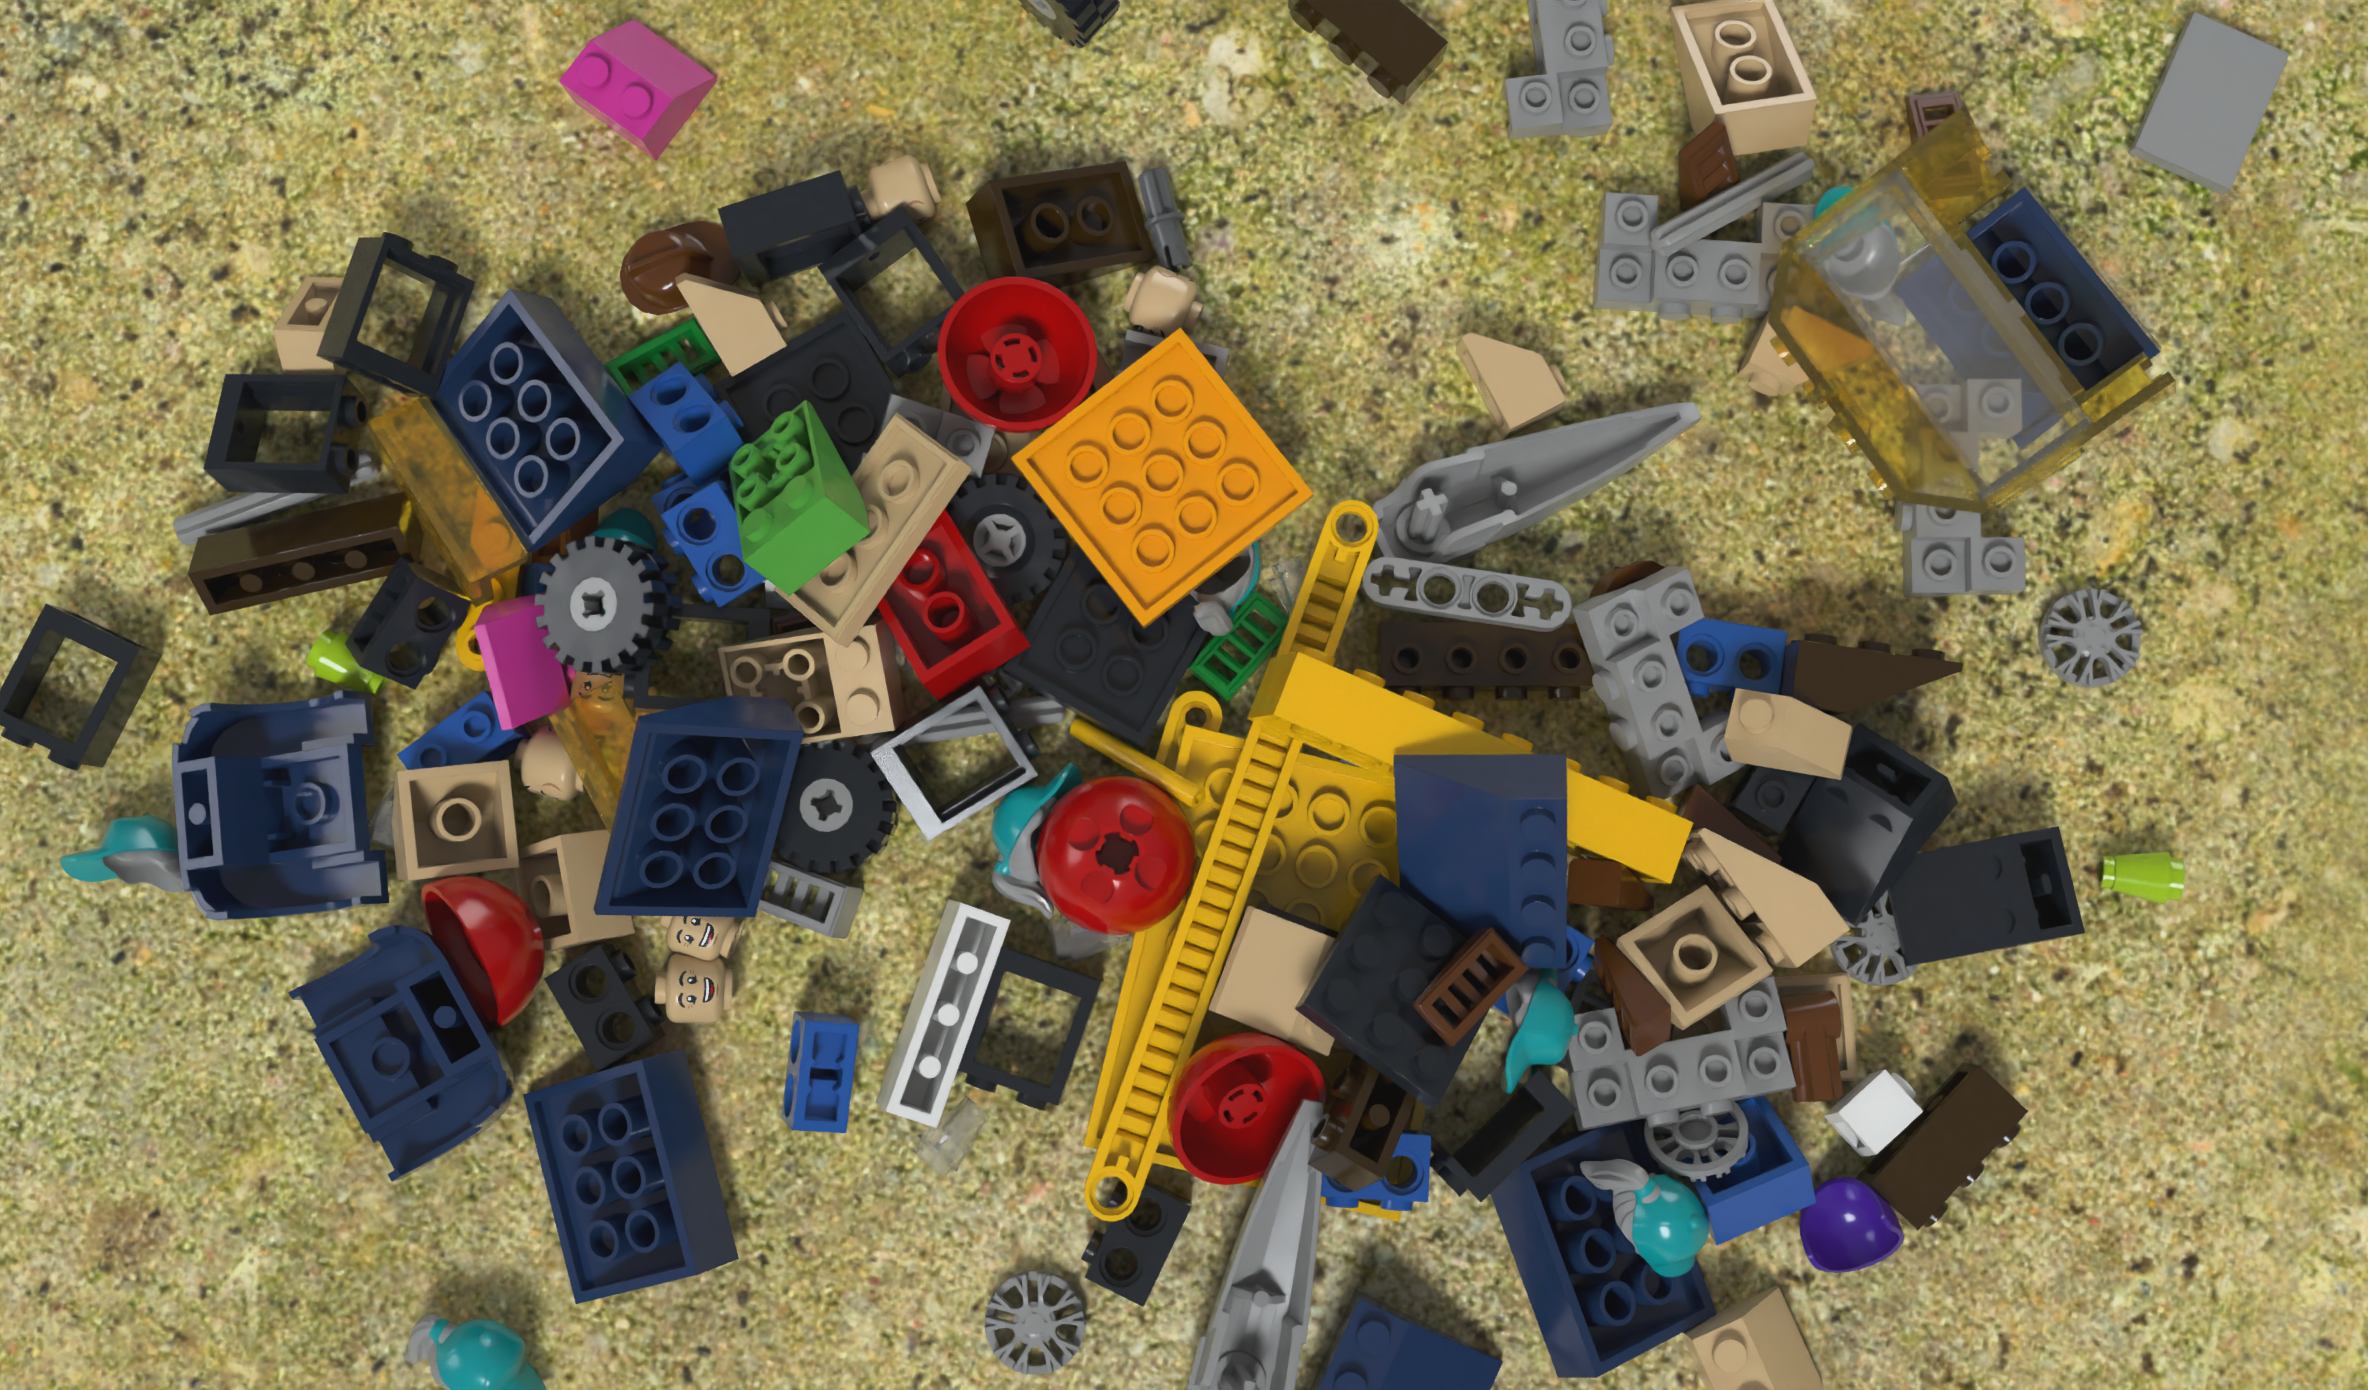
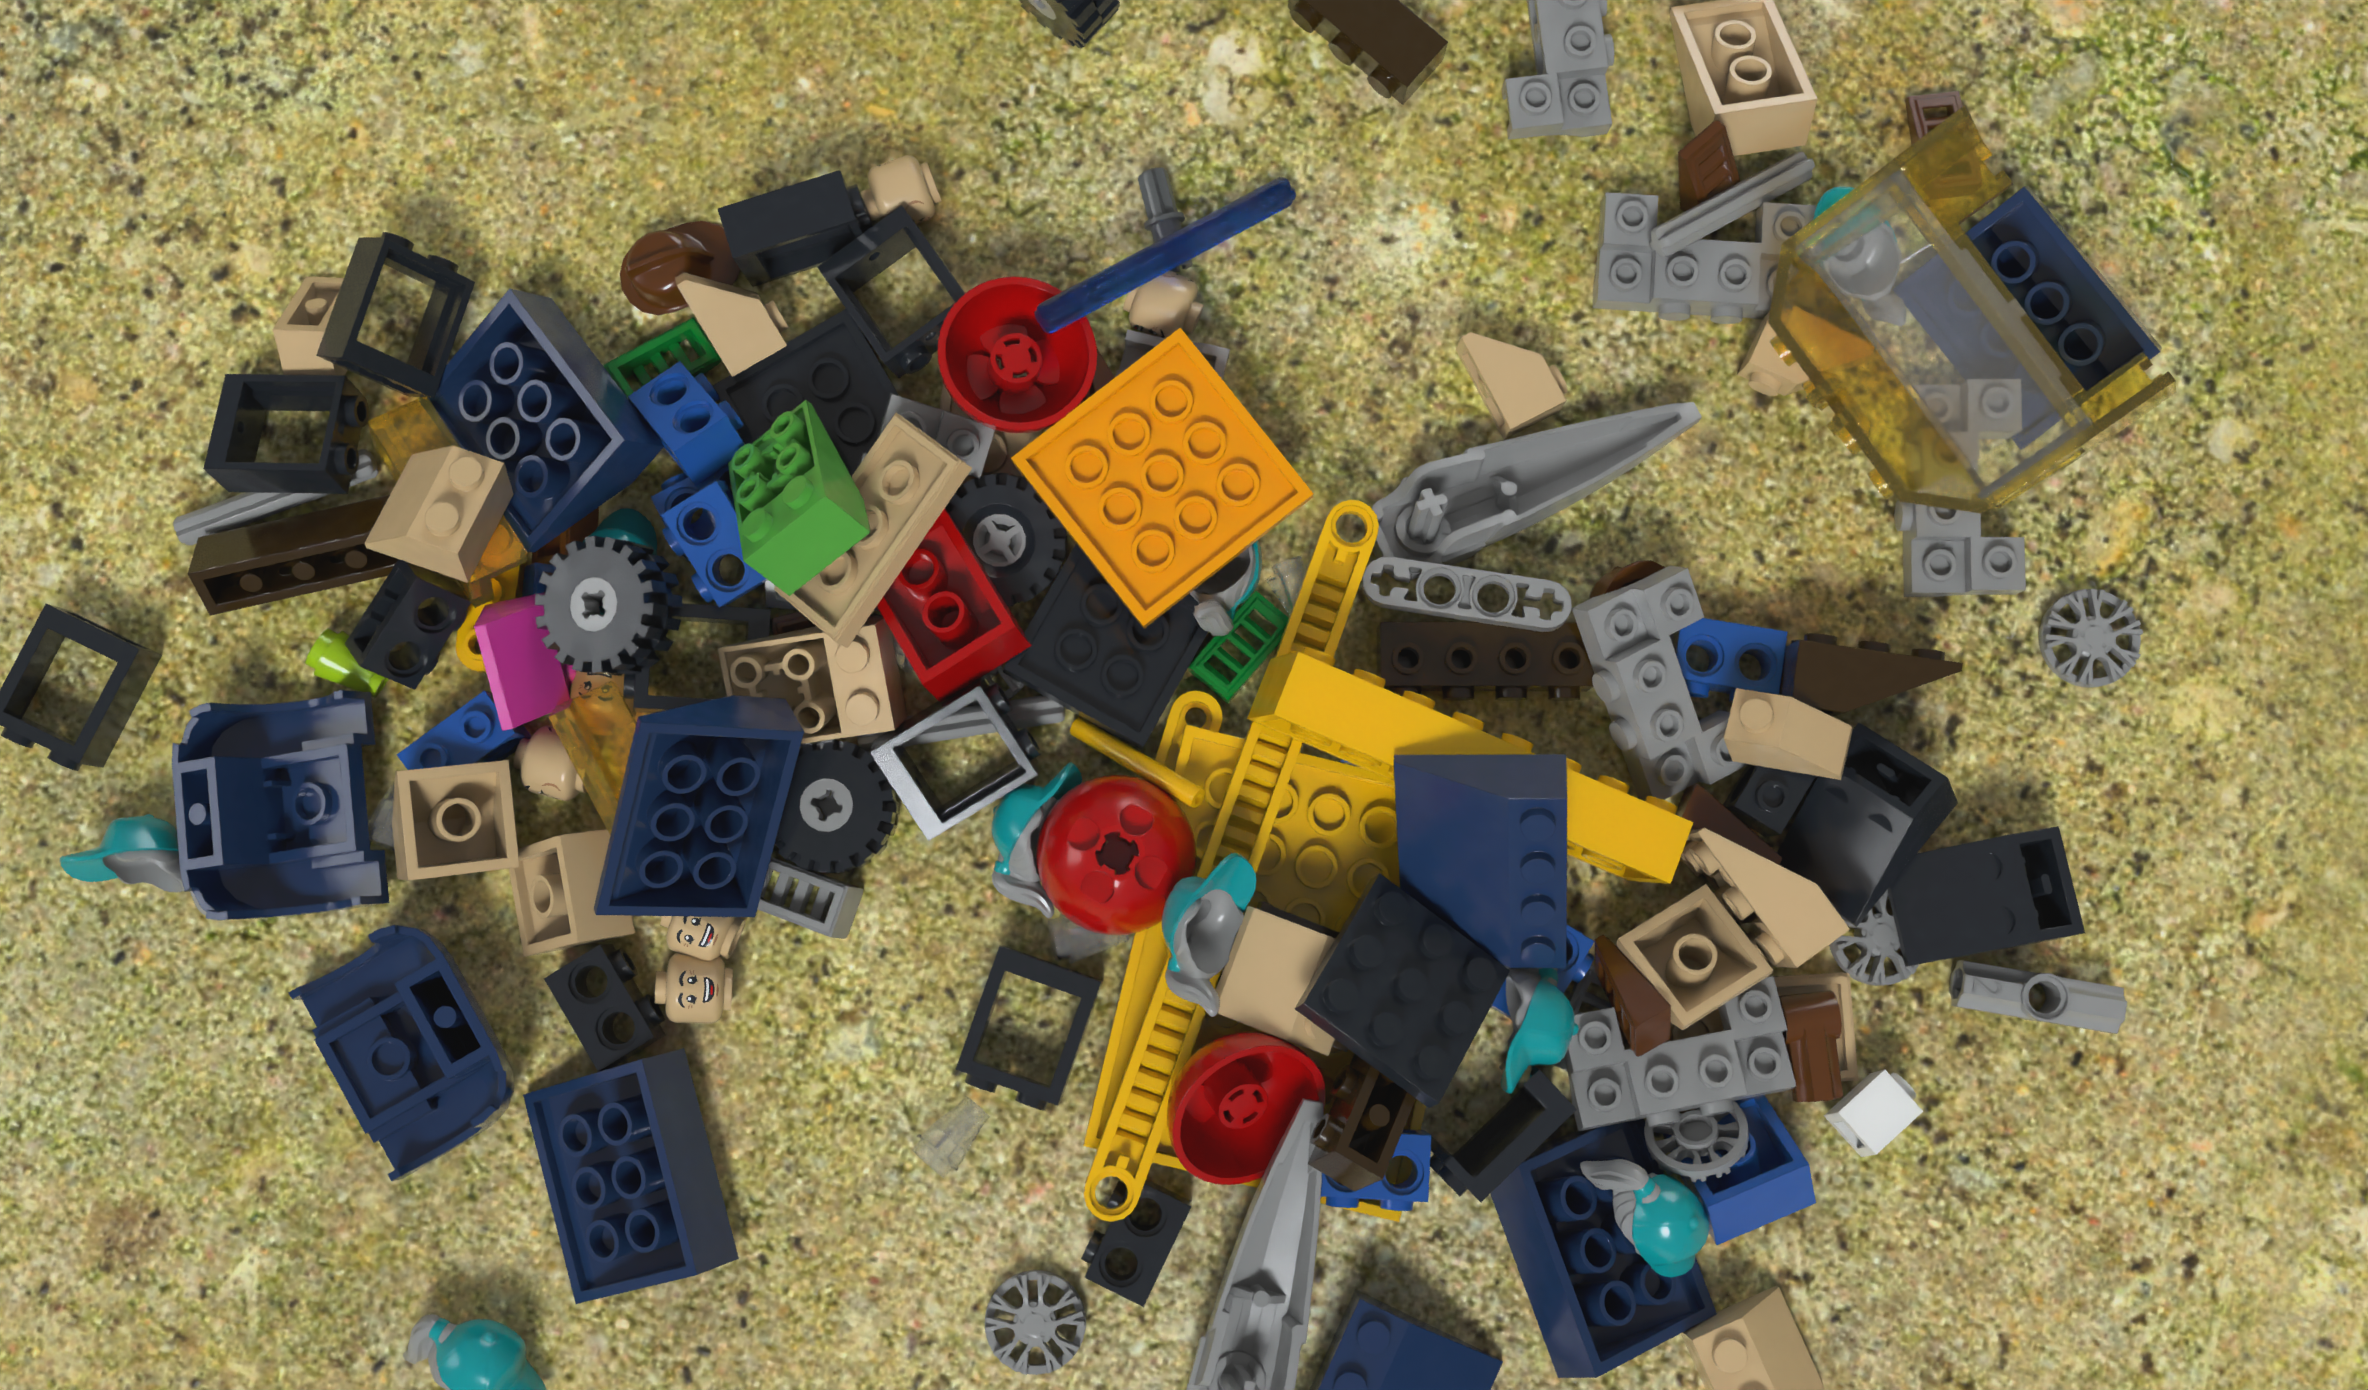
red piece [421,876,545,1029] -> none
dark pink slope [559,19,717,160] -> none
blue brick [781,1011,859,1133] -> none
white brick [876,899,1011,1128] -> none
dark brown slope [966,161,1155,289] -> none
reddish brown slope [1412,927,1529,1047] -> none
reddish brown slope [1567,859,1654,912] -> none
dark purple helmet [1800,1177,1904,1273] -> none
dark brown brick [1855,1063,2028,1231] -> none
lime cone [2098,851,2185,905] -> none
light grey tile [2128,11,2290,195] -> none
none -> tan slope [365,445,513,583]
none -> clear blue axle [1034,177,1296,333]
none -> light grey hair [1162,853,1257,1017]
none -> light grey piece [1949,960,2127,1034]

